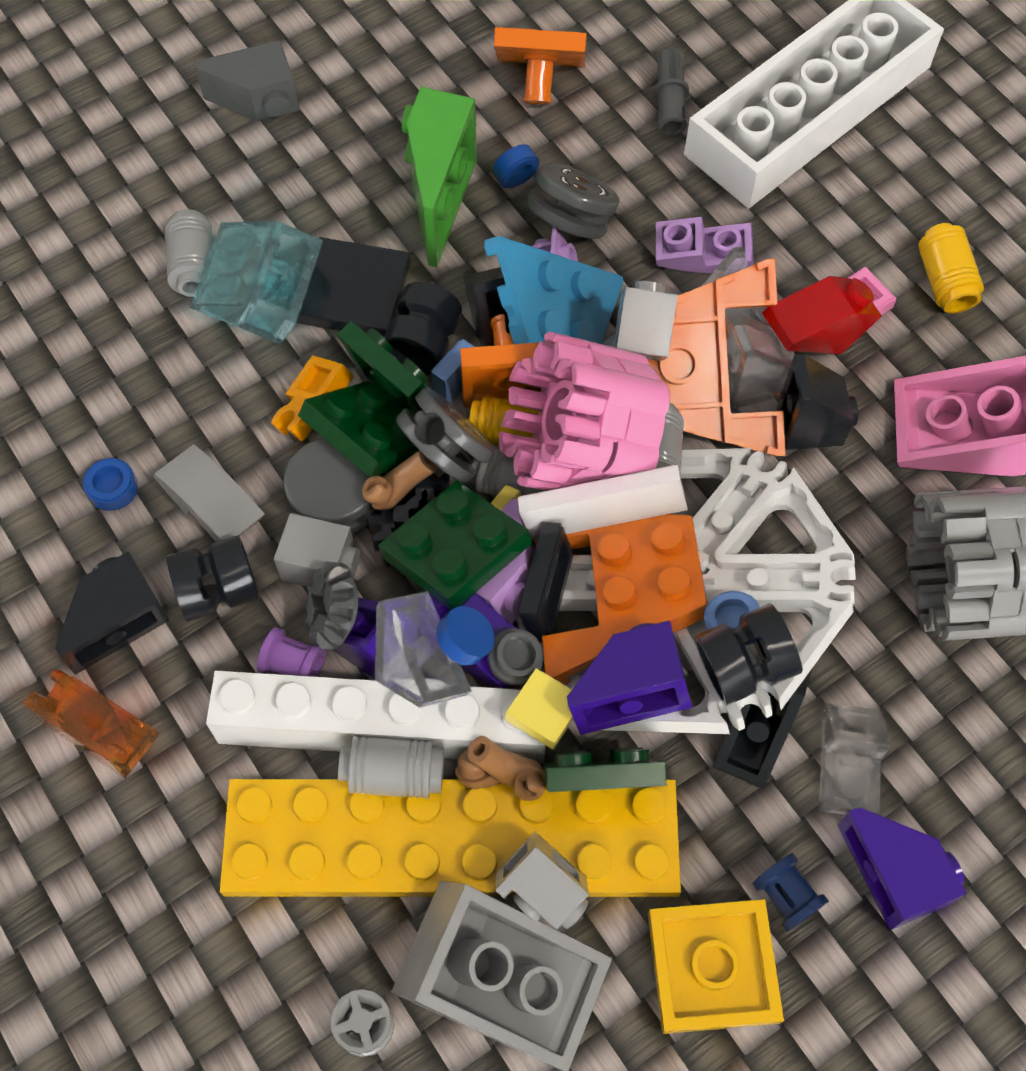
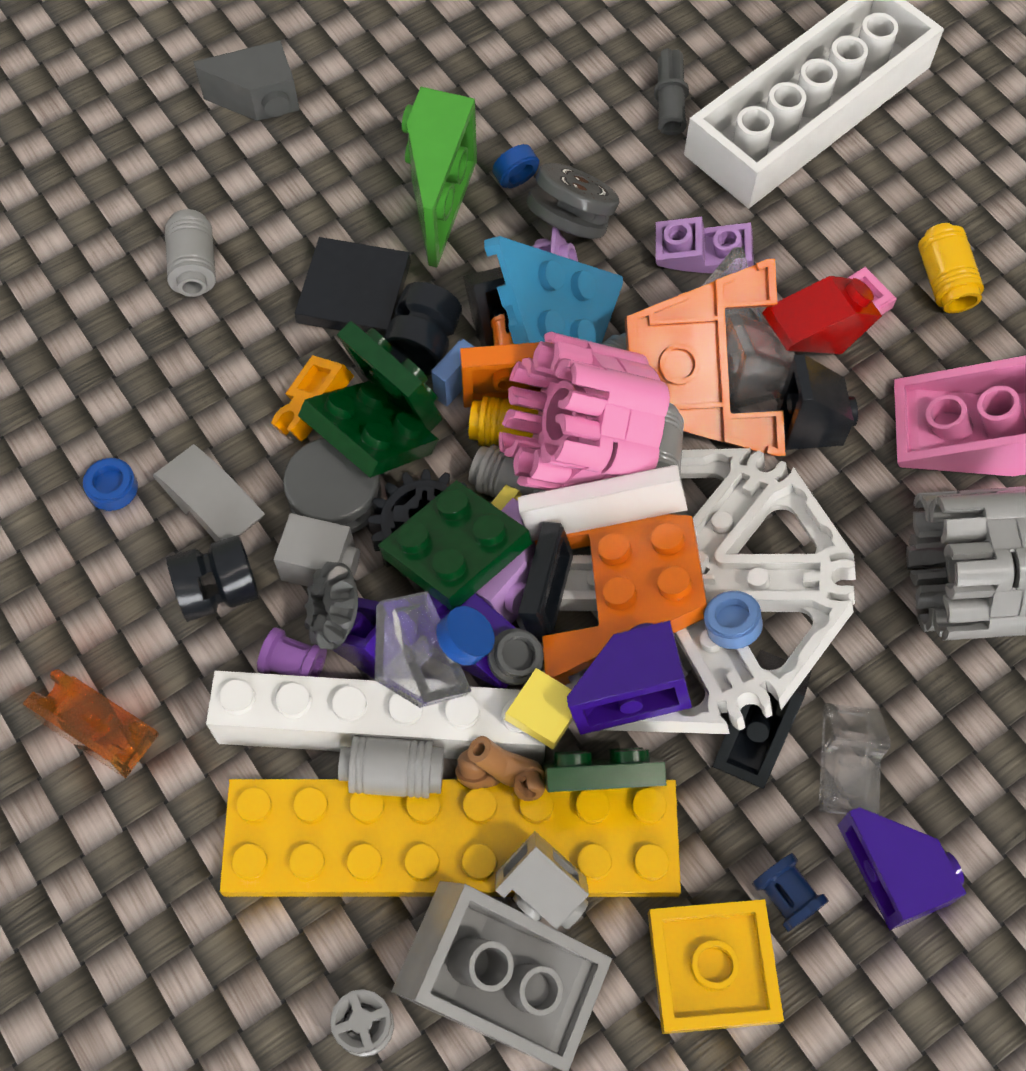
black slope [55,551,170,675] -> none
clear light blue slope [190,221,323,344] -> none
medium nougat arm [362,450,438,510] -> none
dark grey head [396,388,495,483] -> none
orange tile [494,27,586,105] -> none
brick [613,281,678,361] -> none
black wheel [694,603,803,706] -> none

